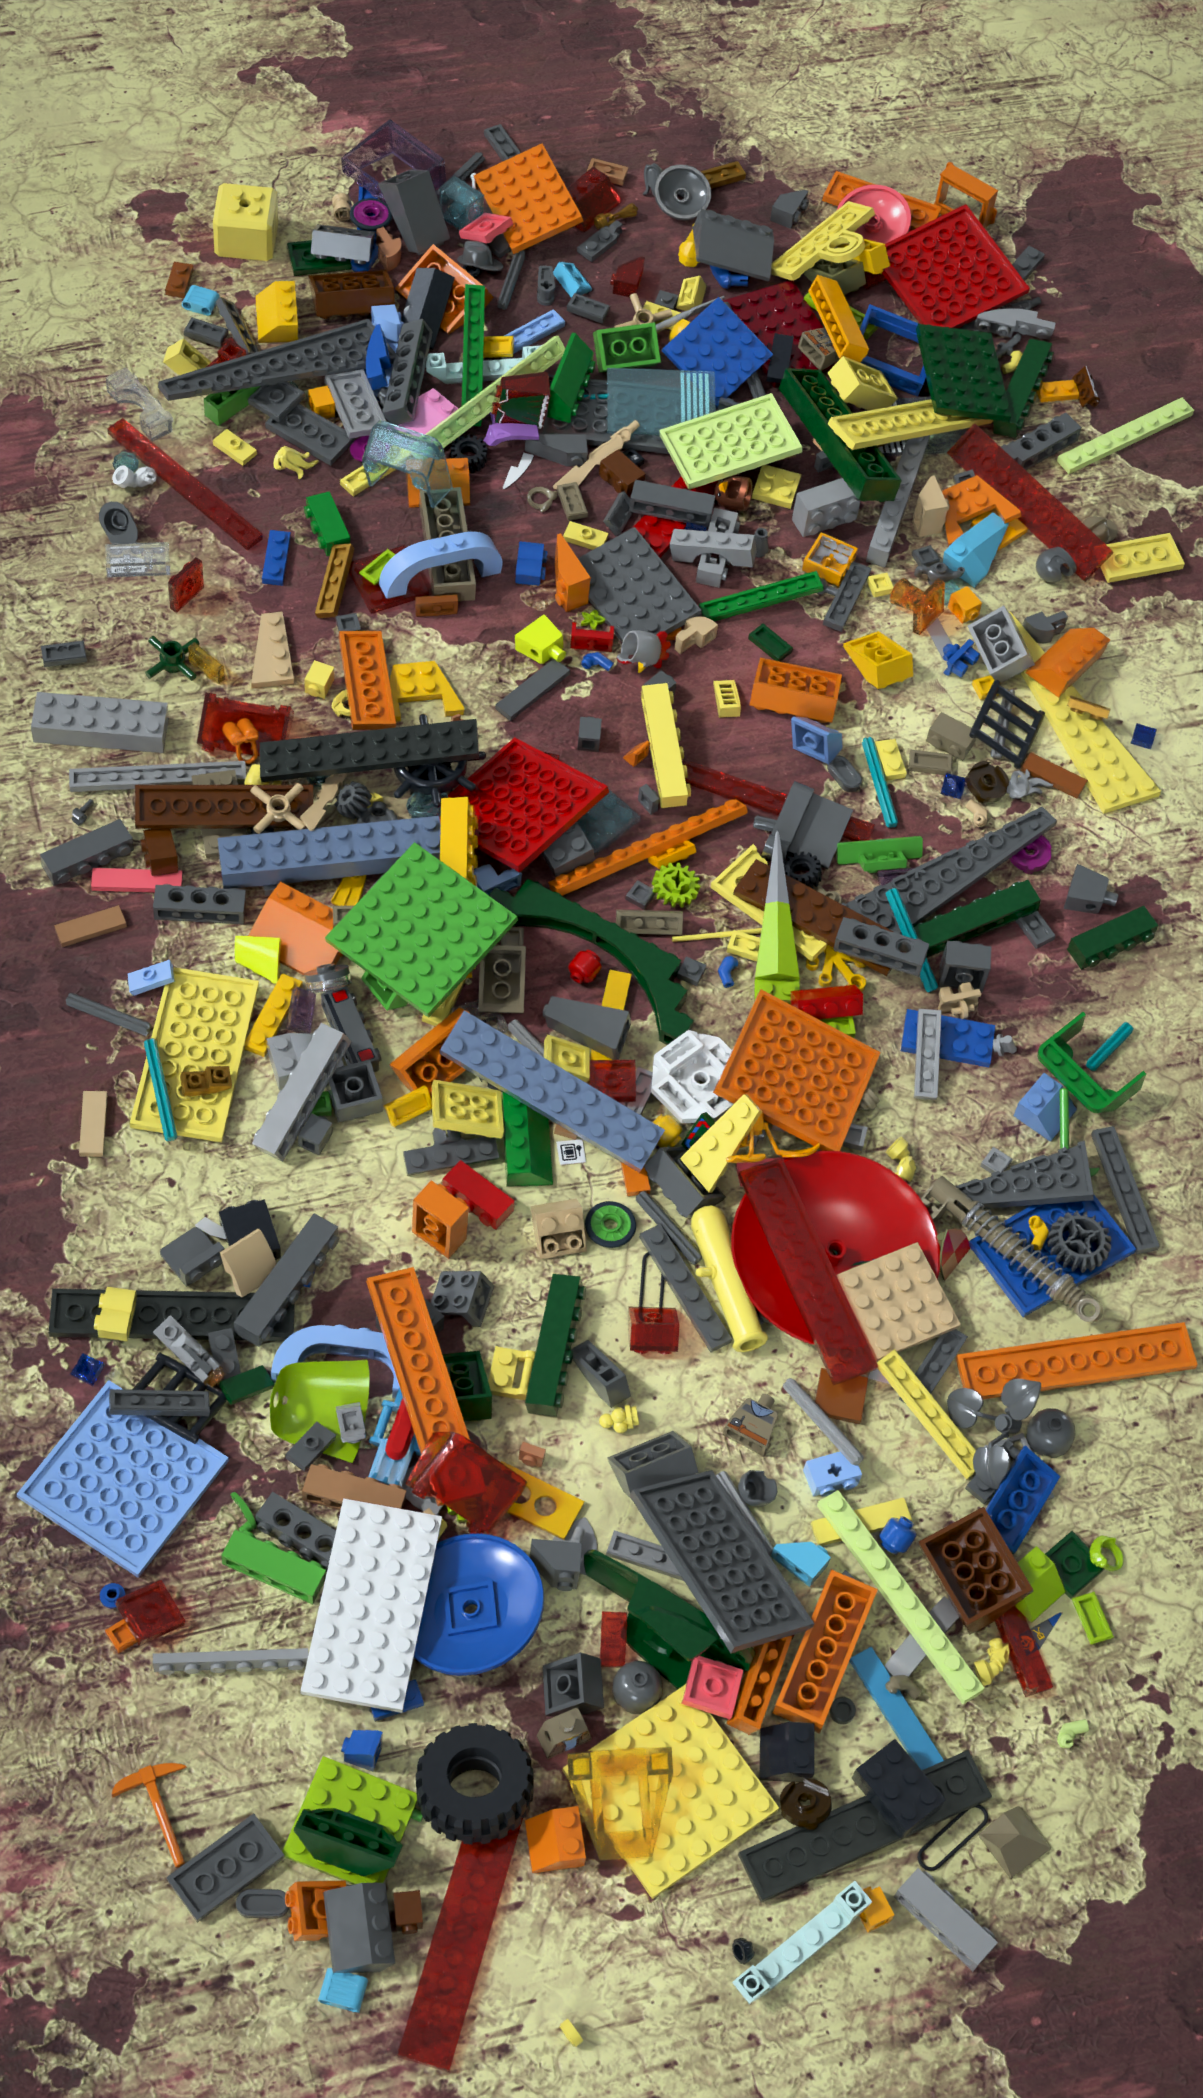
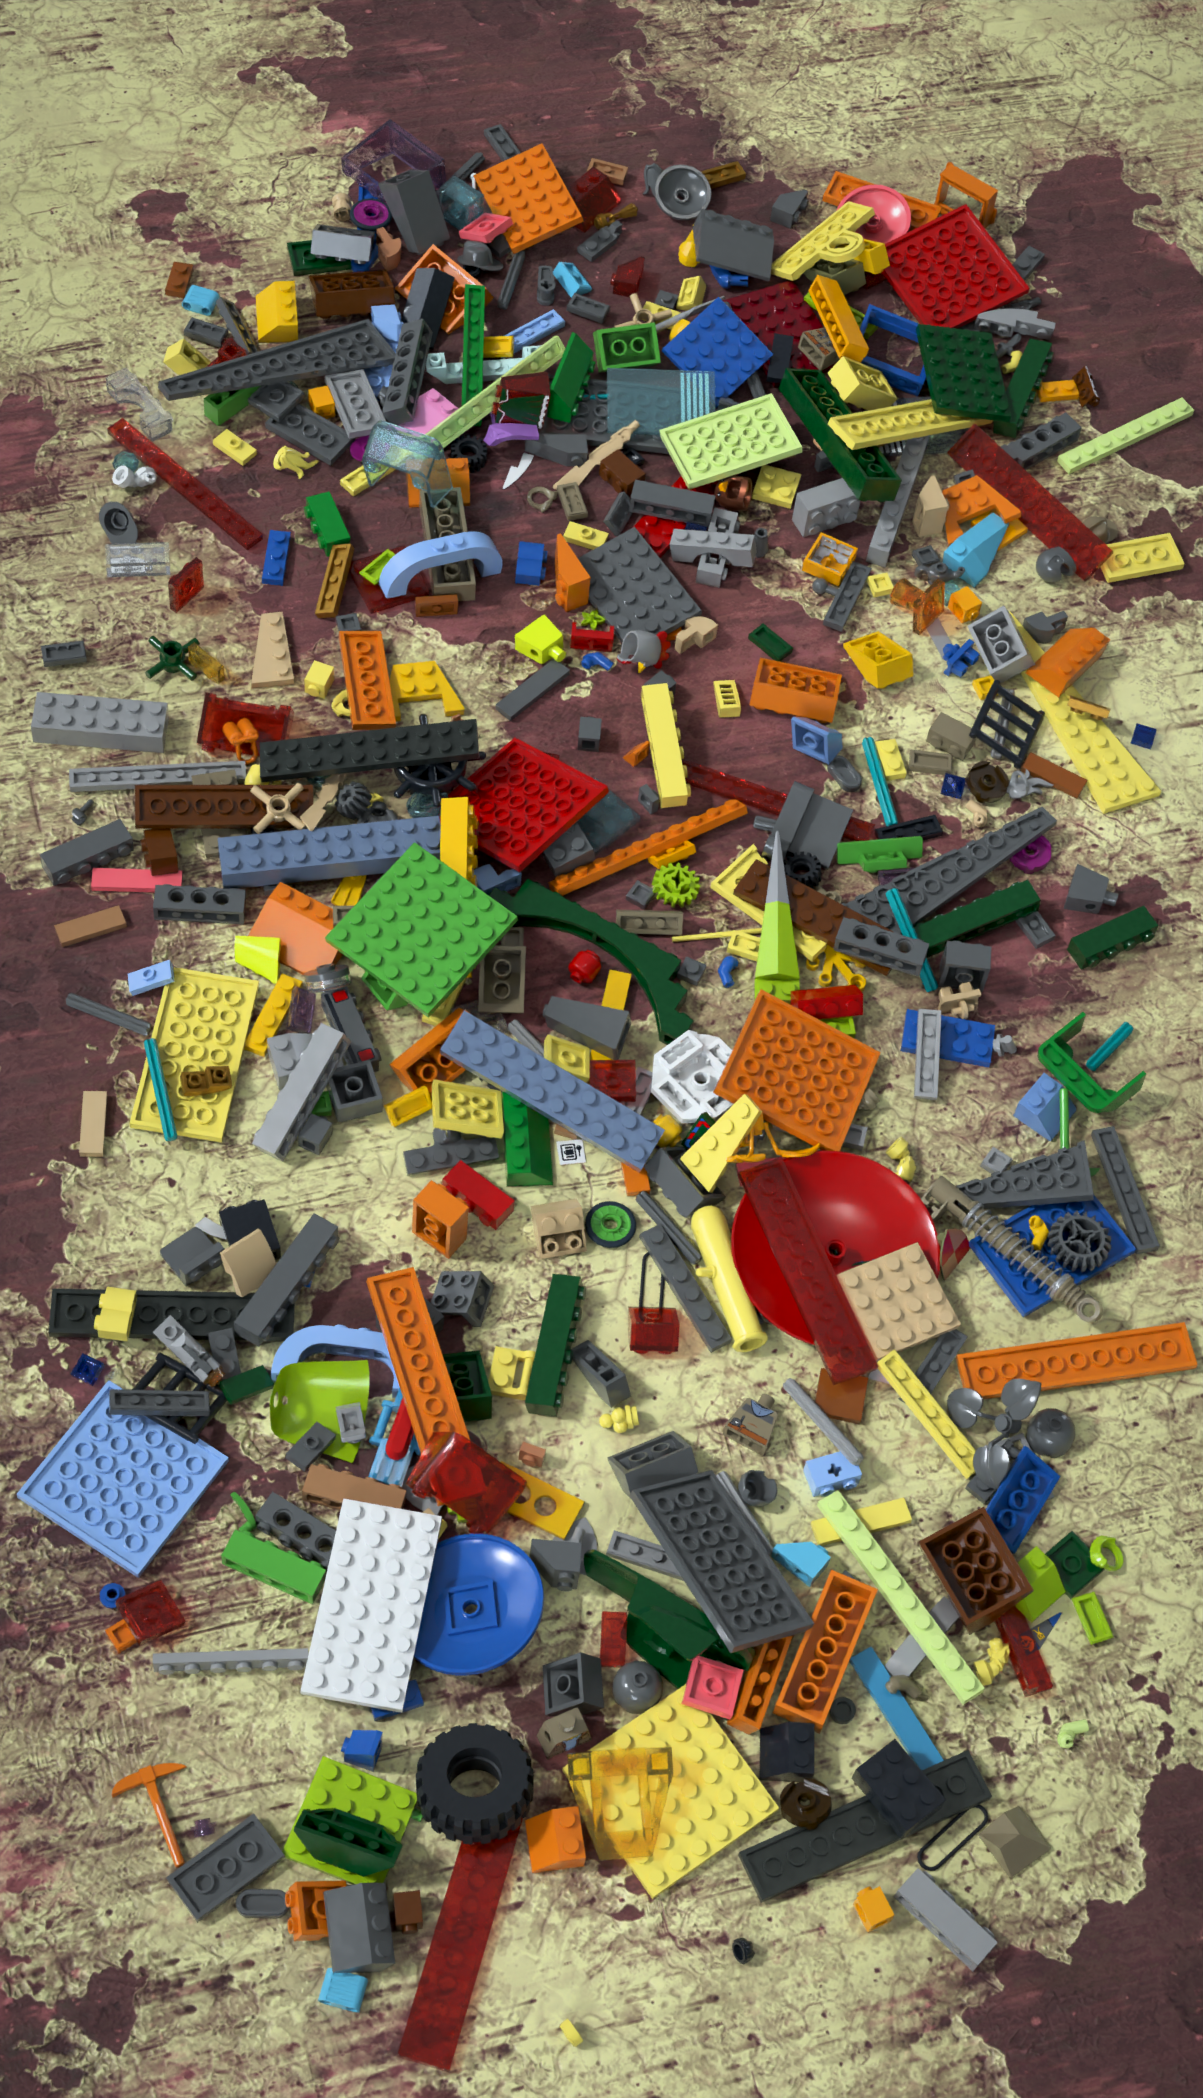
light yellow plate [213,183,278,261] -> none
blue slope [366,324,392,390] -> none
green tile [699,571,824,621] -> none
light aqua slope [732,1881,872,2004] -> none
blue head [880,1516,917,1555] -> none
none -> clear purple plate [190,1818,217,1838]
none -> black tile [875,815,943,840]

